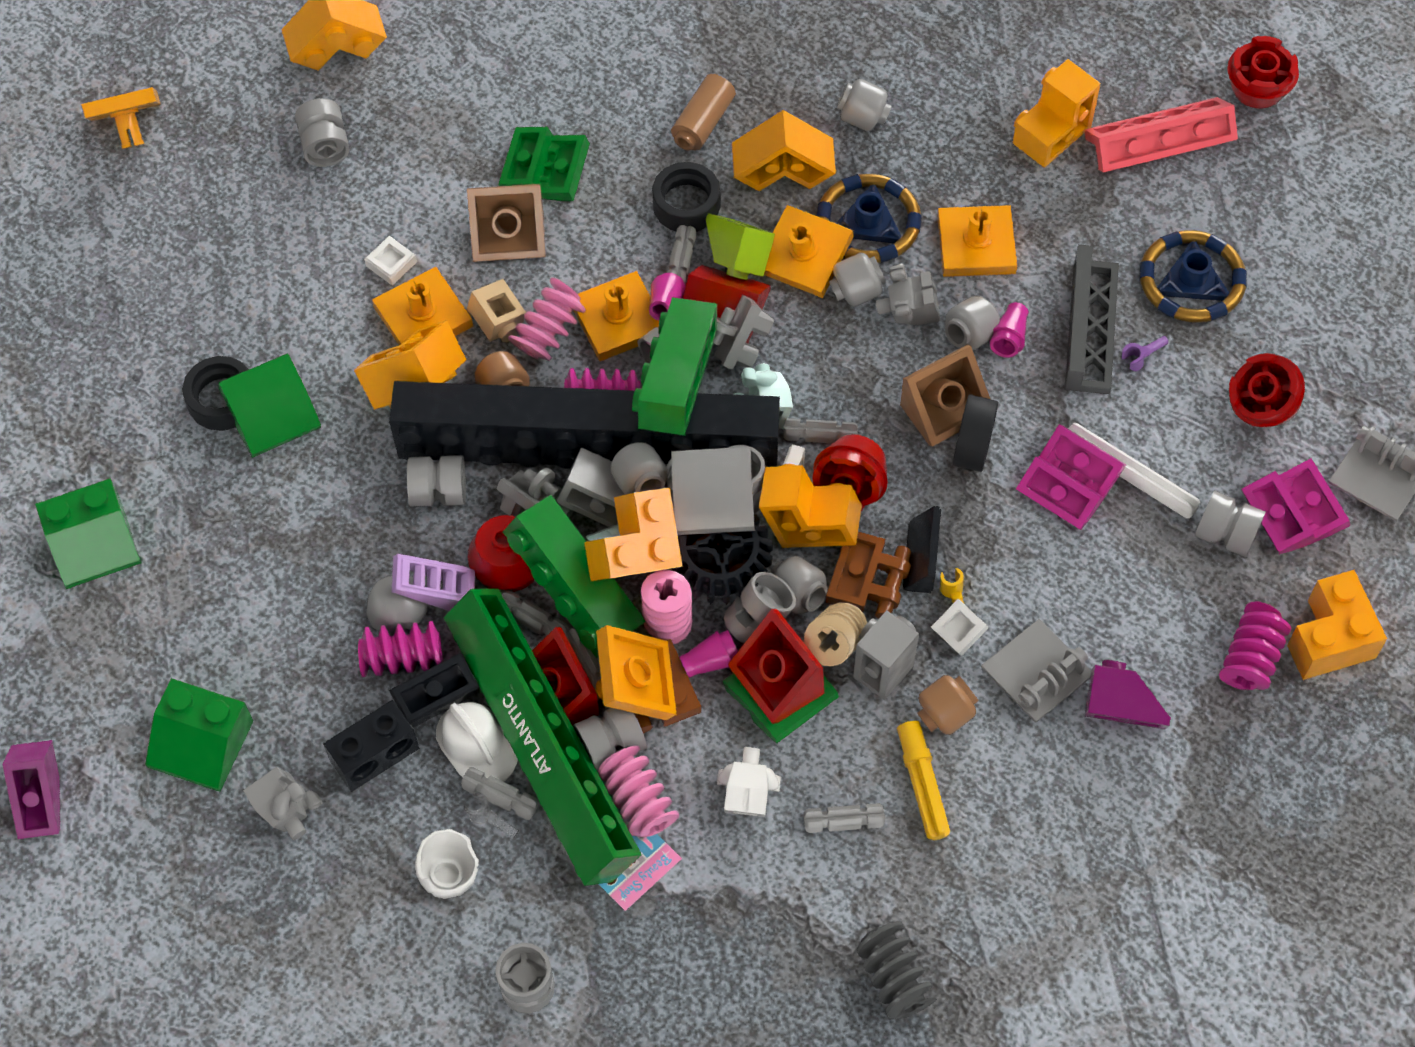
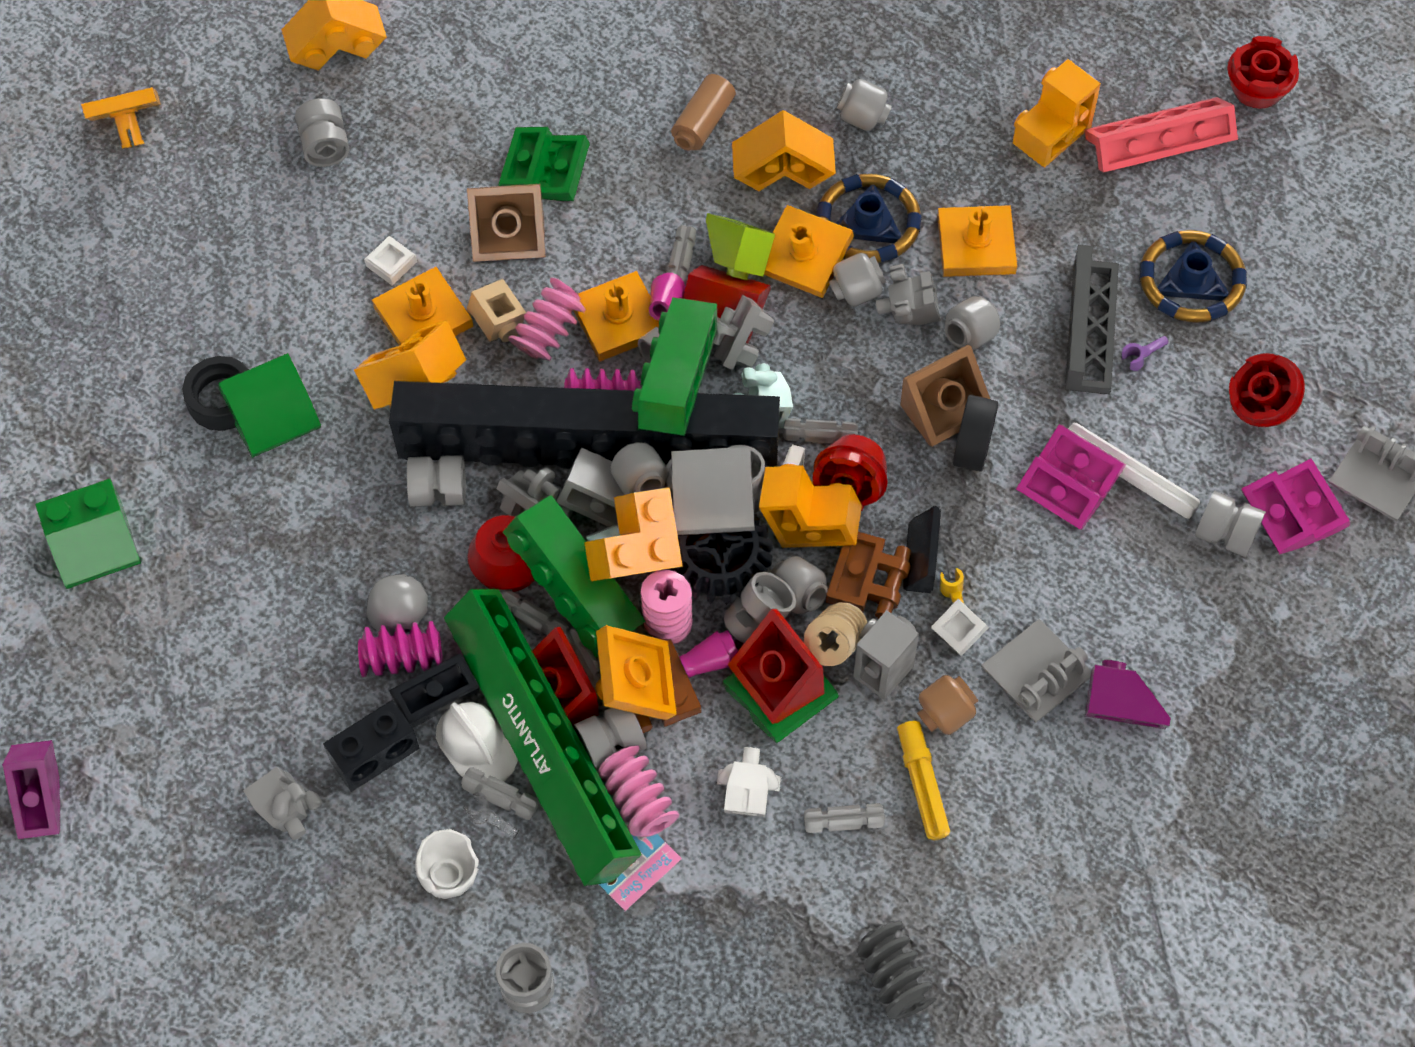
green slope [145,678,253,792] -> none
lavender slope [392,554,475,611] -> none
medium nougat head [474,351,530,386] -> none
black tyre [652,162,721,232] -> none
dark pink cone [990,302,1029,358] -> none
dark pink piece [1219,601,1291,690] -> none
light orange brick [1287,570,1387,680] -> none

